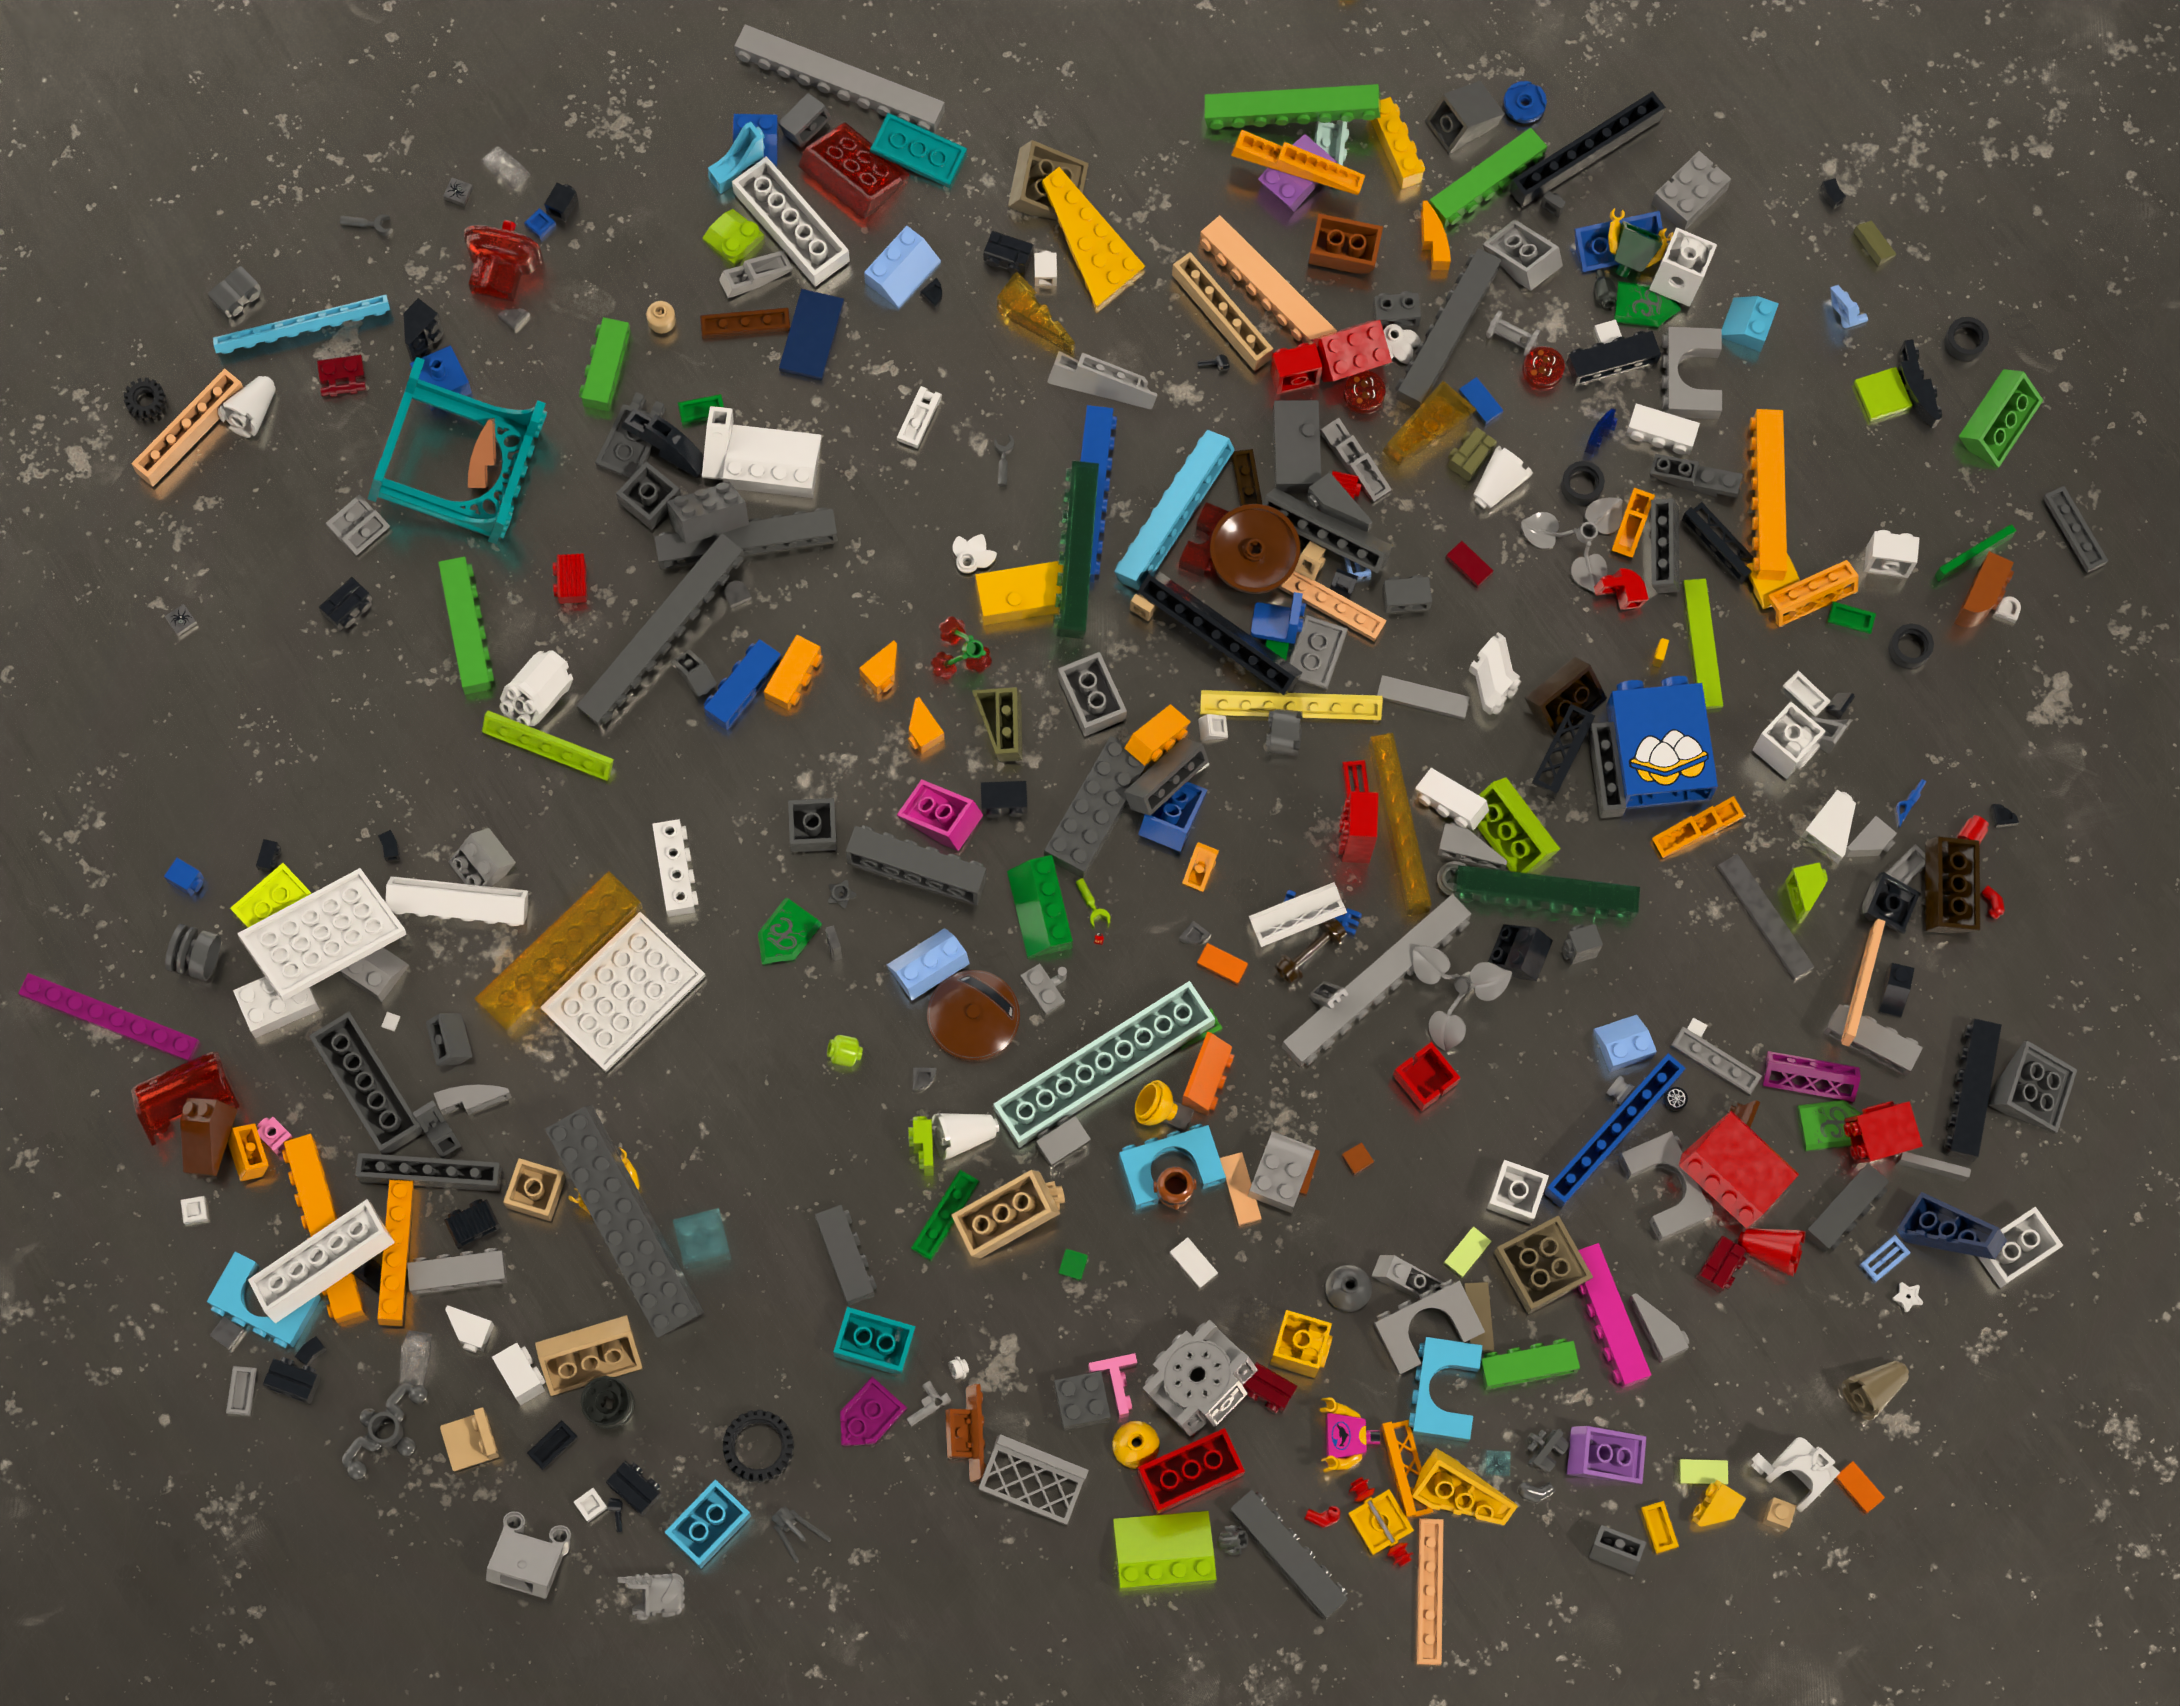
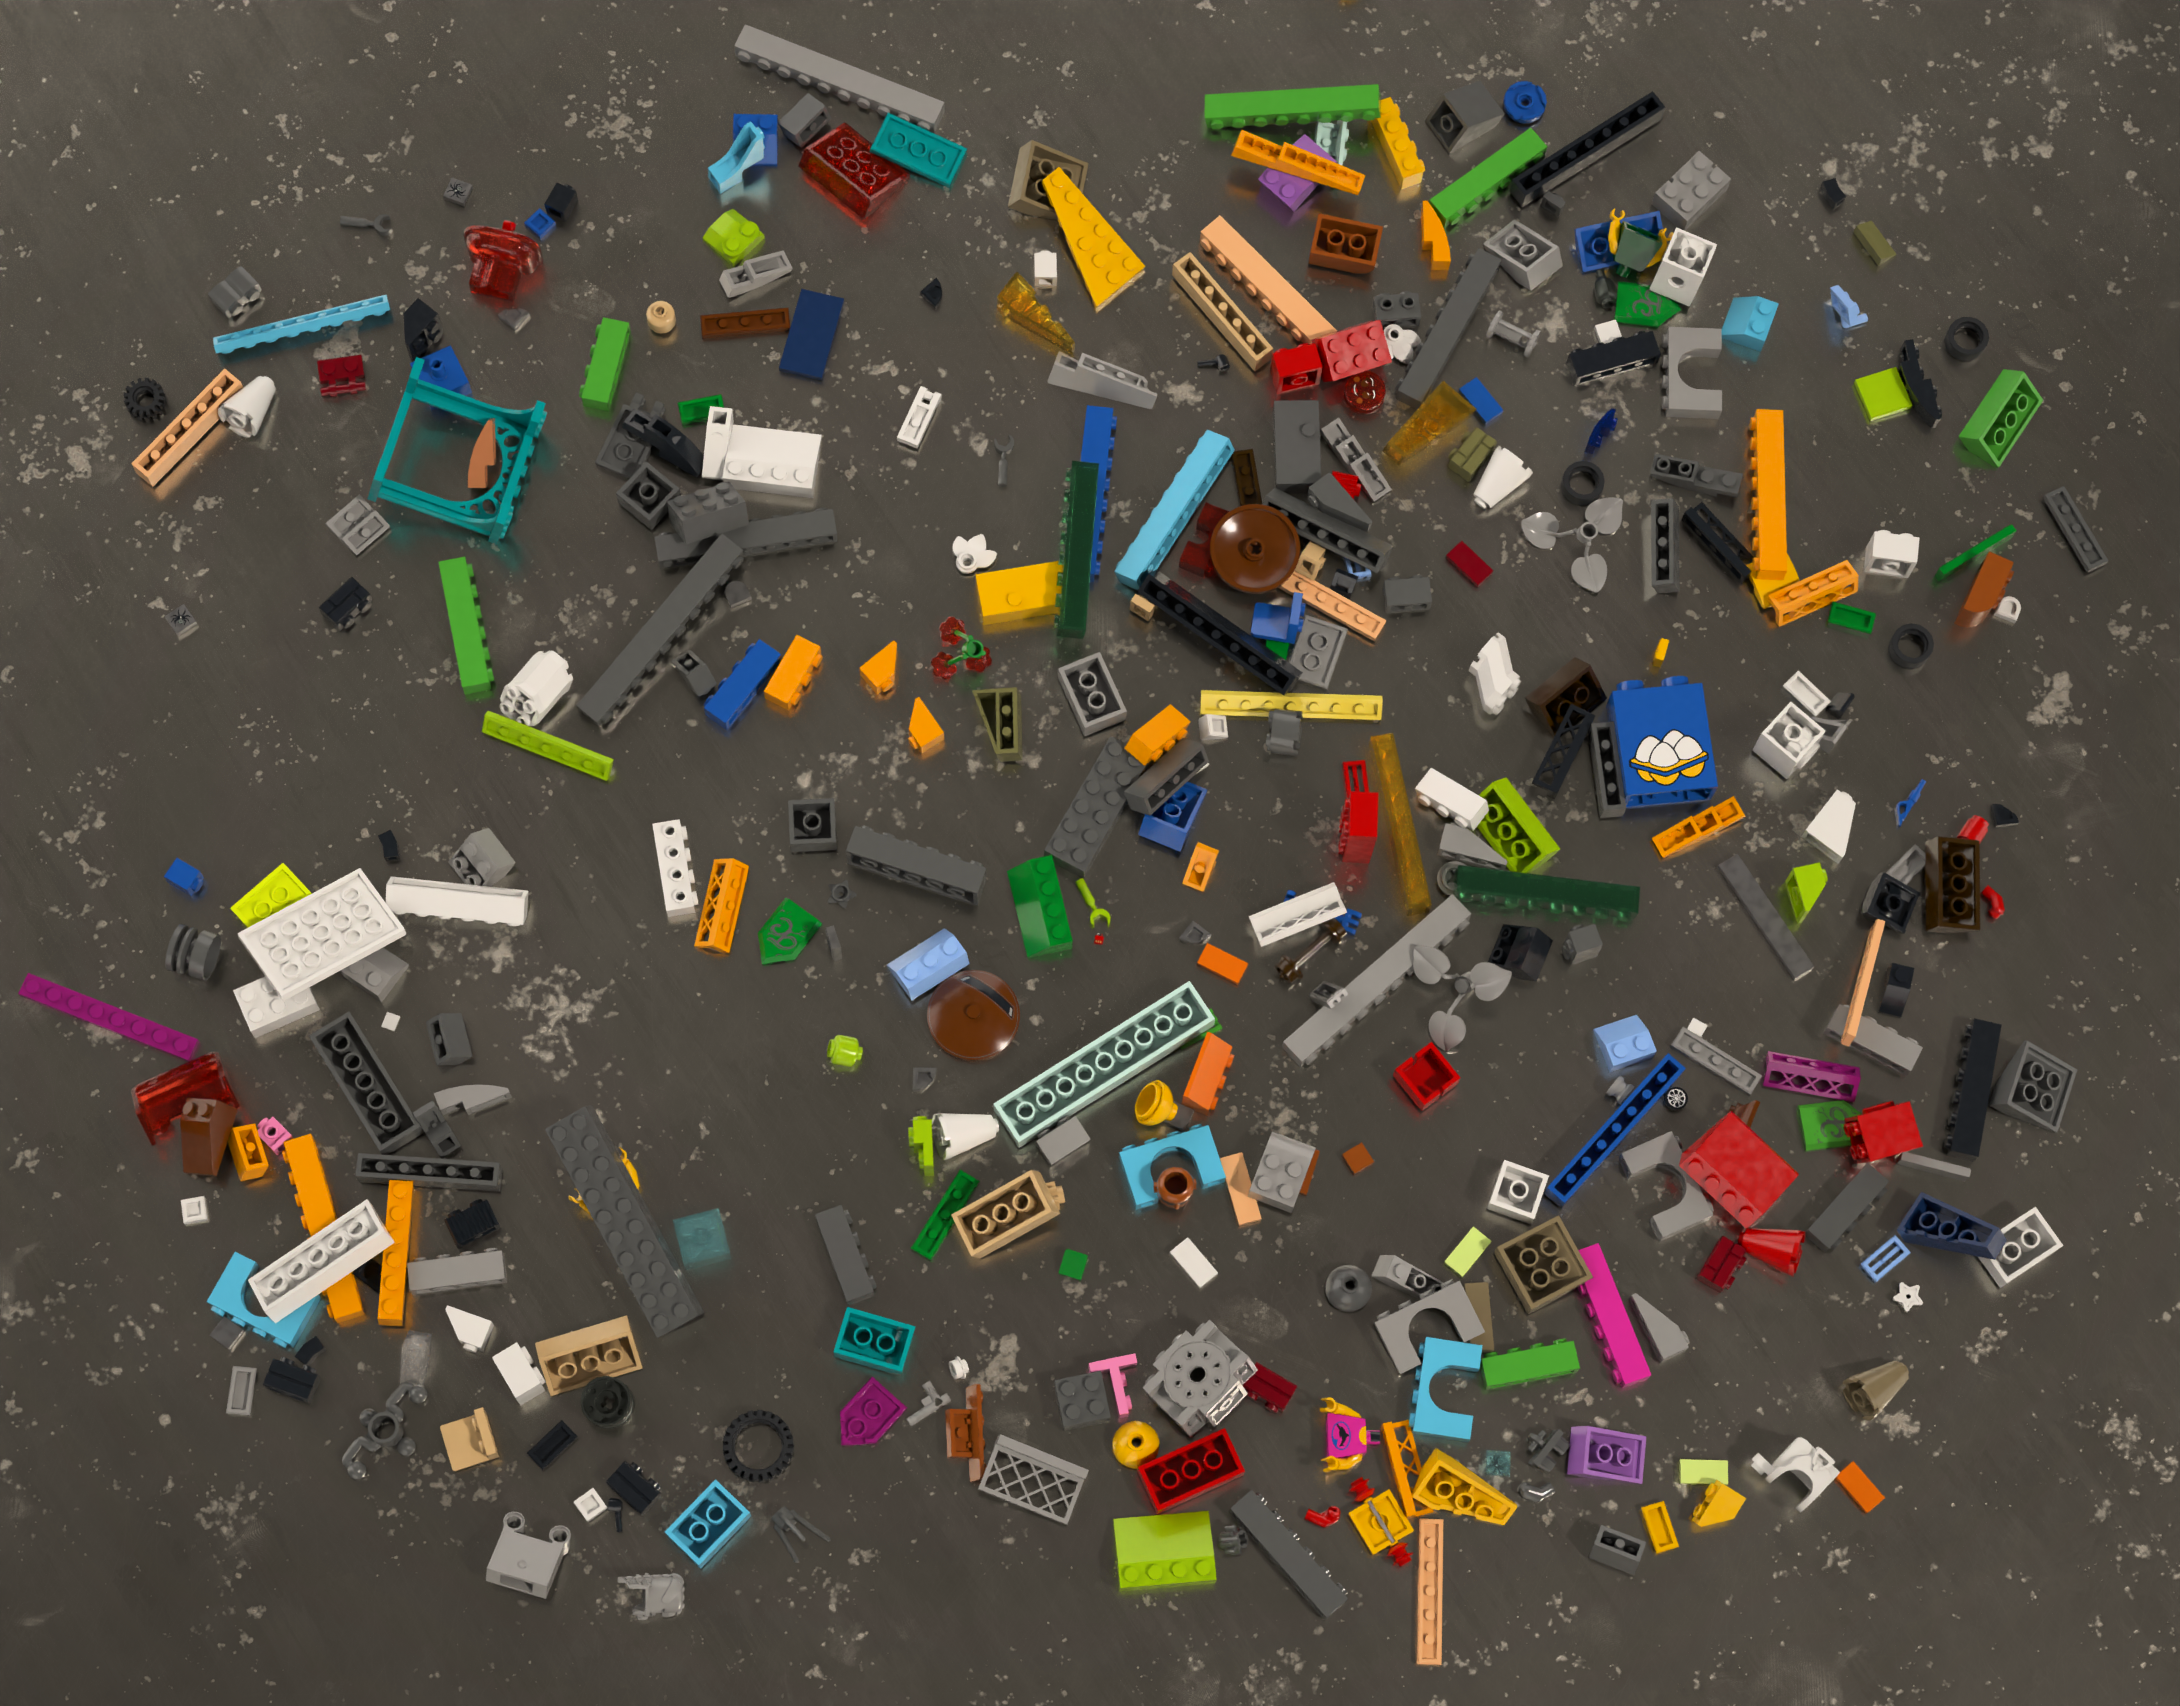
black piece [256,839,281,873] -> none
clear yellow brick [474,871,643,1037] -> none
clear slope [481,146,531,190] -> none
tan brick [503,1158,566,1222] -> none
white plate [540,912,705,1073] -> none
red brick [553,553,587,604] -> none
white brick [732,156,850,287] -> none
light blue slope [864,226,941,309] -> none
dark pink slope [897,779,983,851] -> none
black brick [981,781,1027,818] -> none
black brick [983,230,1034,274] -> none
light grey plate [1020,963,1067,1015] -> none
yellow brick [1270,1310,1333,1378] -> none
light grey tile [1377,675,1470,720] -> none
clear red head [1522,346,1565,390] -> none
red brick [1594,568,1649,610] -> none
light orange slope [1611,488,1655,558] -> none
white brick [1626,404,1700,455] -> none
lime tile [1683,579,1723,709] -> none
tan brick [1762,1497,1797,1532] -> none
light grey slope [1844,816,1897,857] -> none
none -> light orange fence [694,858,749,953]

